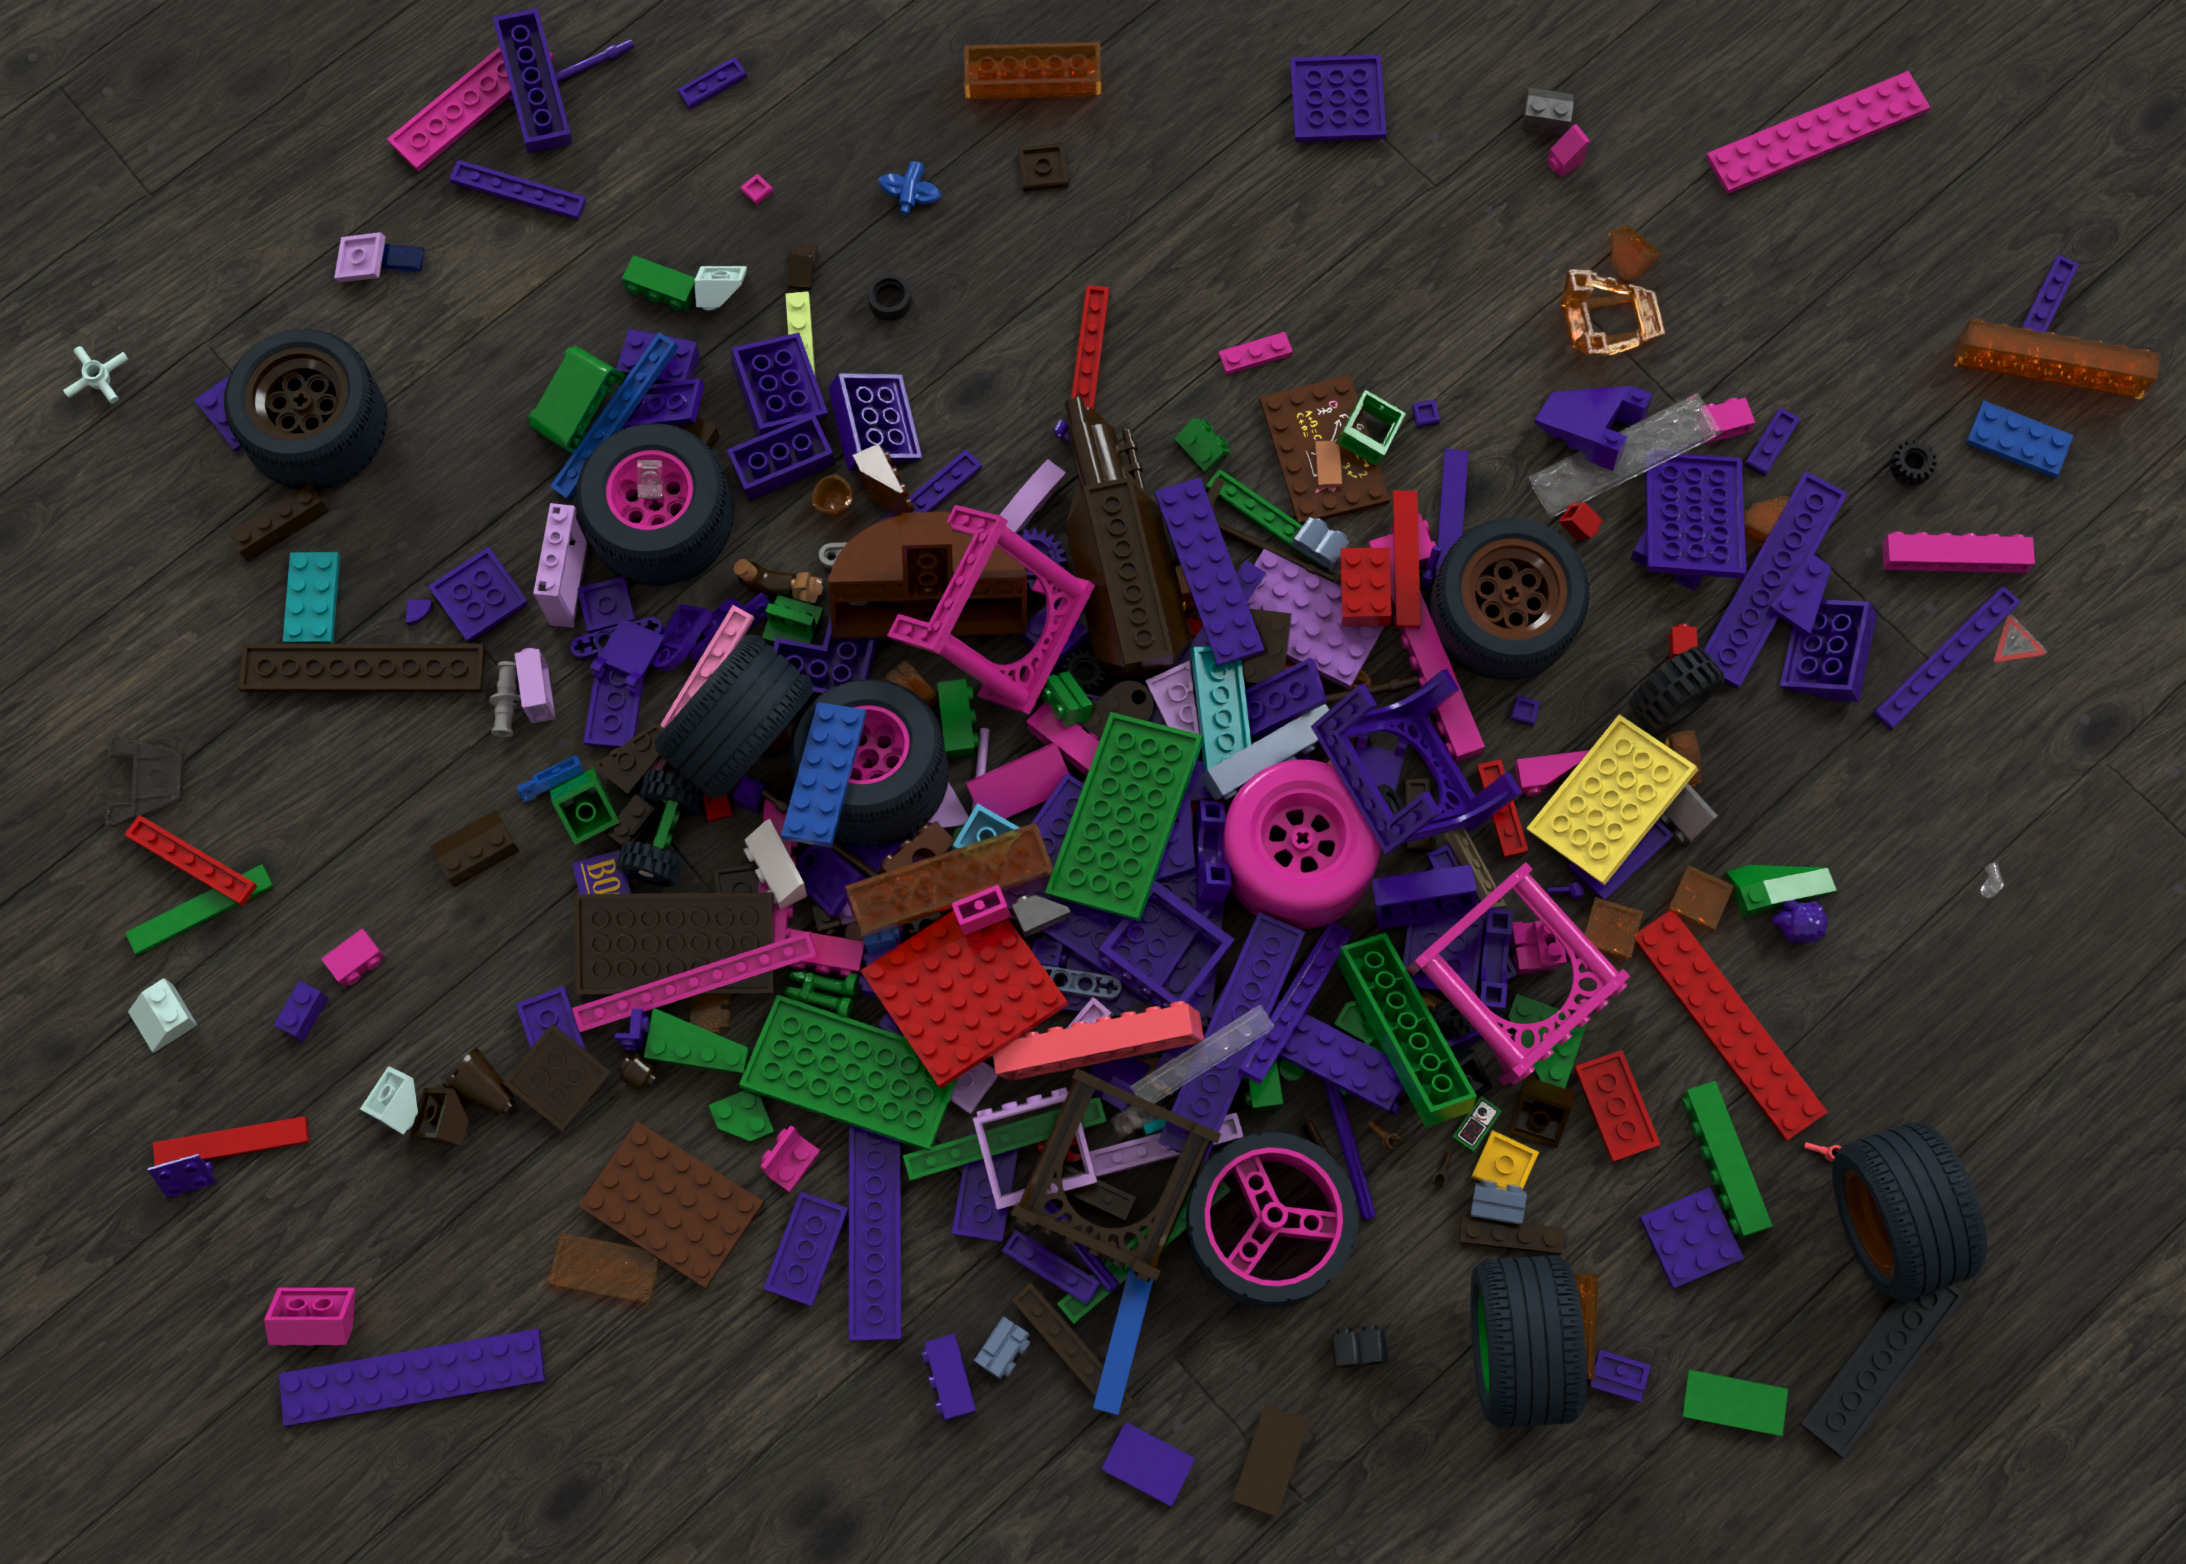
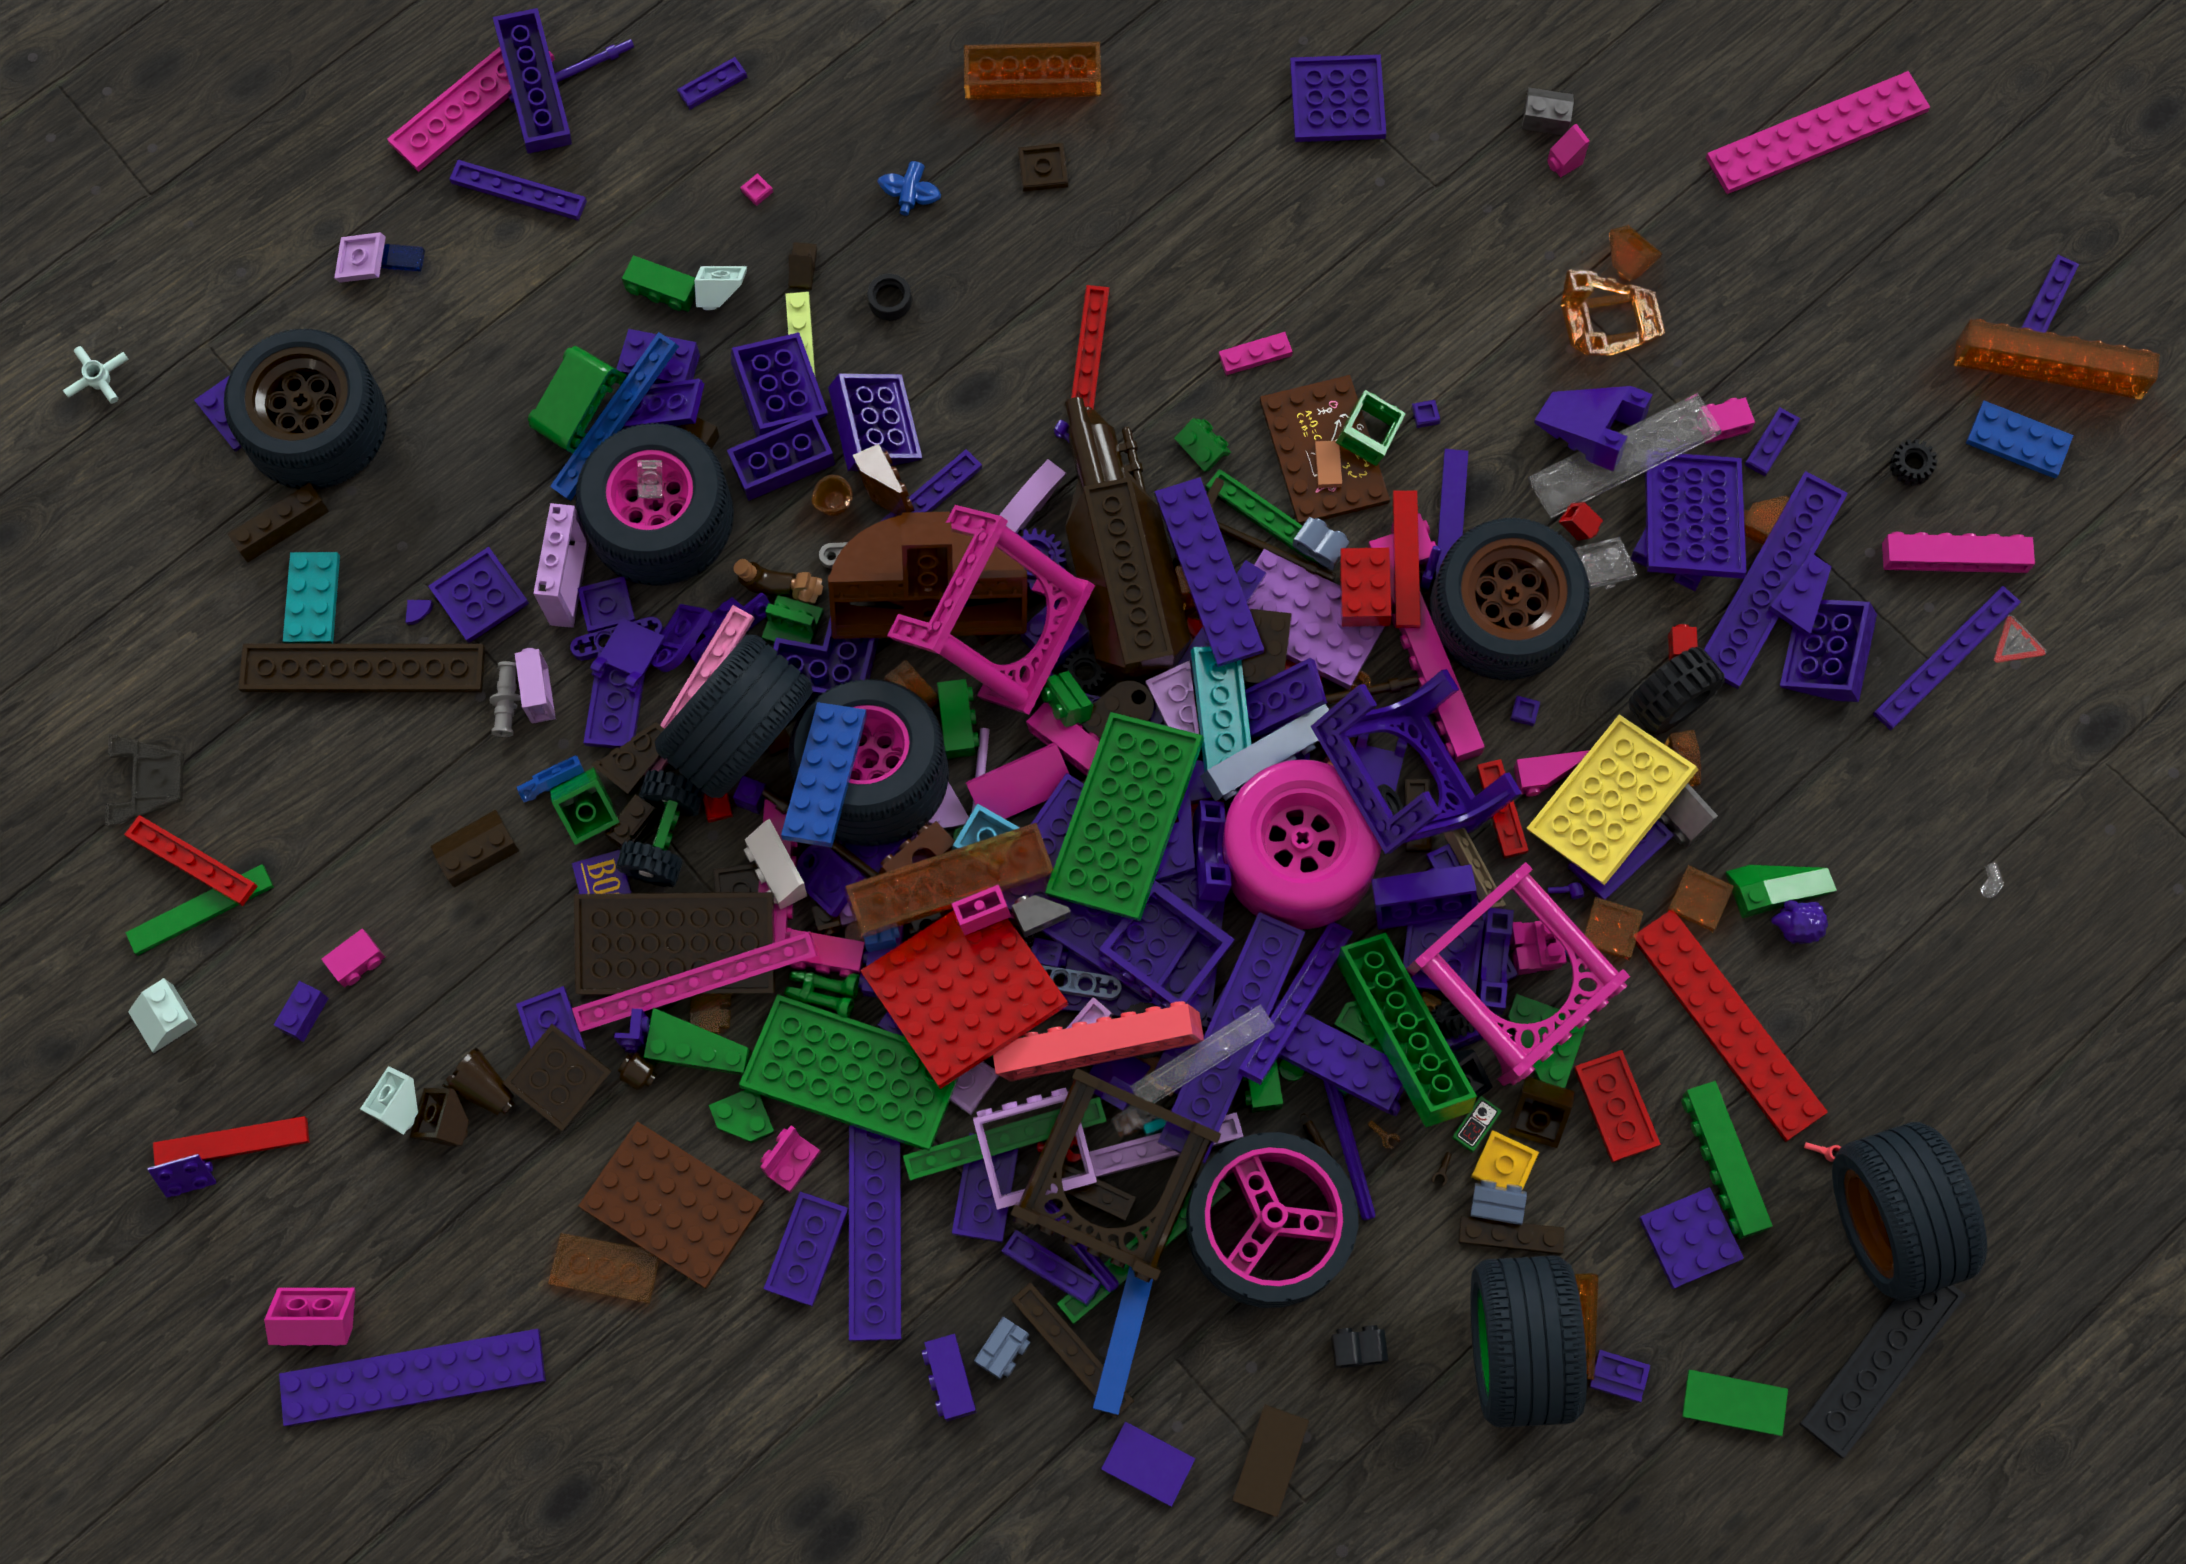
none -> clear hinge [1574,537,1637,589]

